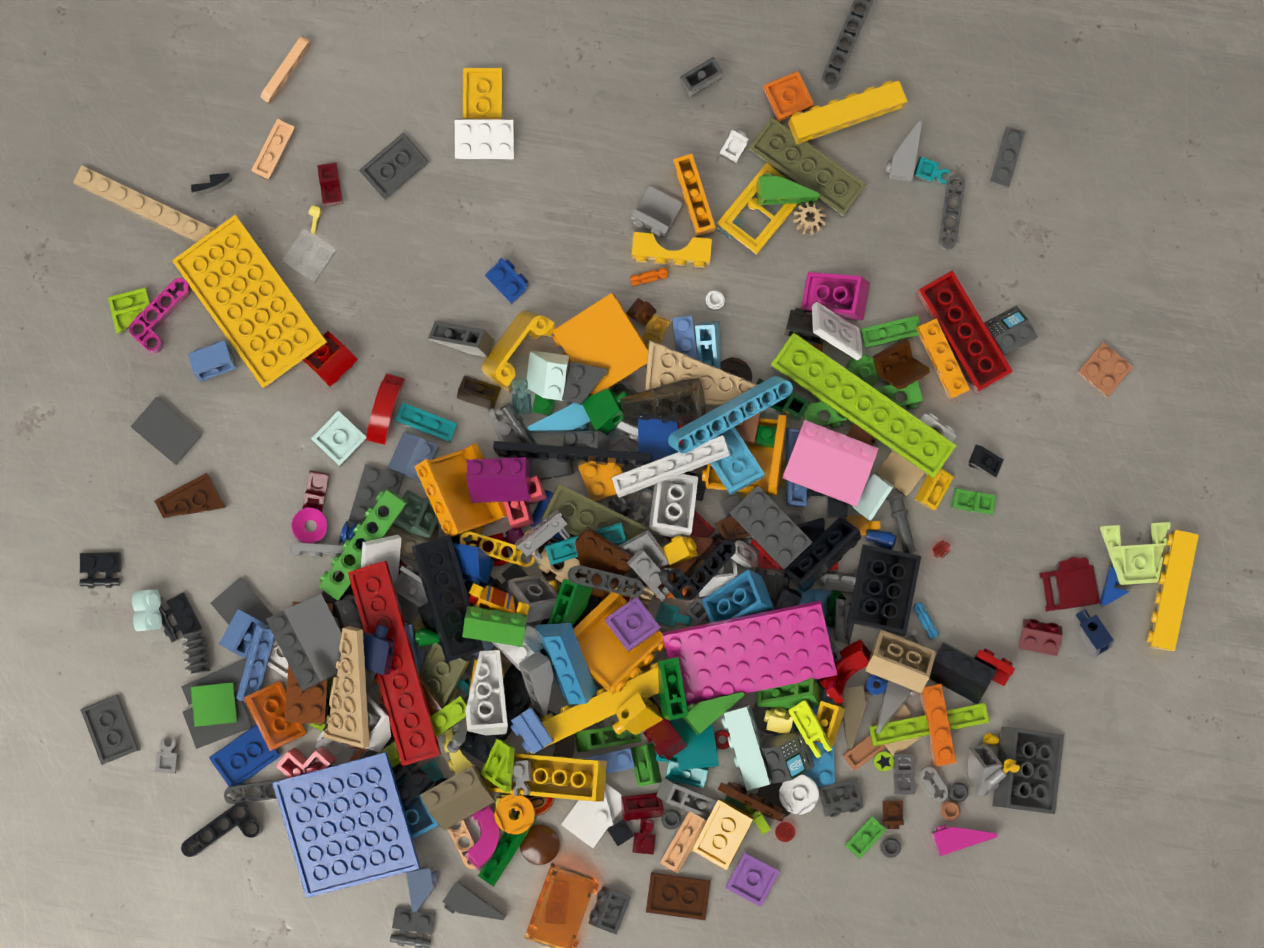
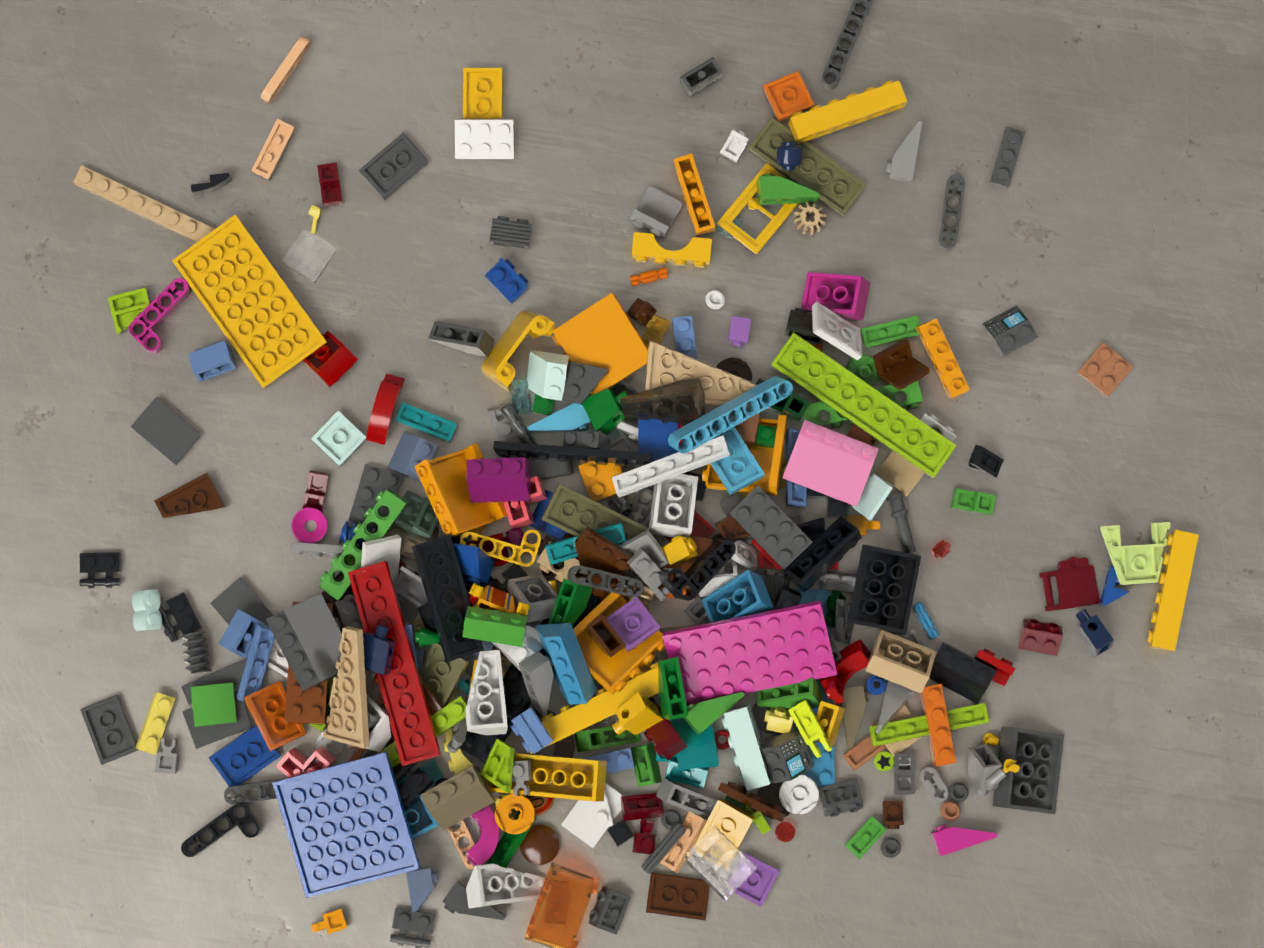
dark brown slope [457,376,501,409] -> none
light grey piece [515,509,570,562] -> none
teal plate [655,602,692,627] -> none
medium azure slope [695,321,721,369] -> none
blue cone [866,529,897,550] -> none
teal plate [914,157,951,184] -> none
yellow slope [915,468,954,511] -> none
red brick [916,270,1013,394] -> none
none -> light yellow plate [136,692,175,755]
none -> light orange plate [311,909,348,934]
none -> white wedge [466,864,548,909]
none -> dark grey brick [490,216,532,250]
none -> reddish brown slope [586,614,626,658]
none -> dark grey axle [641,823,686,874]
none -> clear slope [682,825,757,901]
none -> medium lavender brick [728,316,751,347]
none -> dark blue head [777,142,802,170]

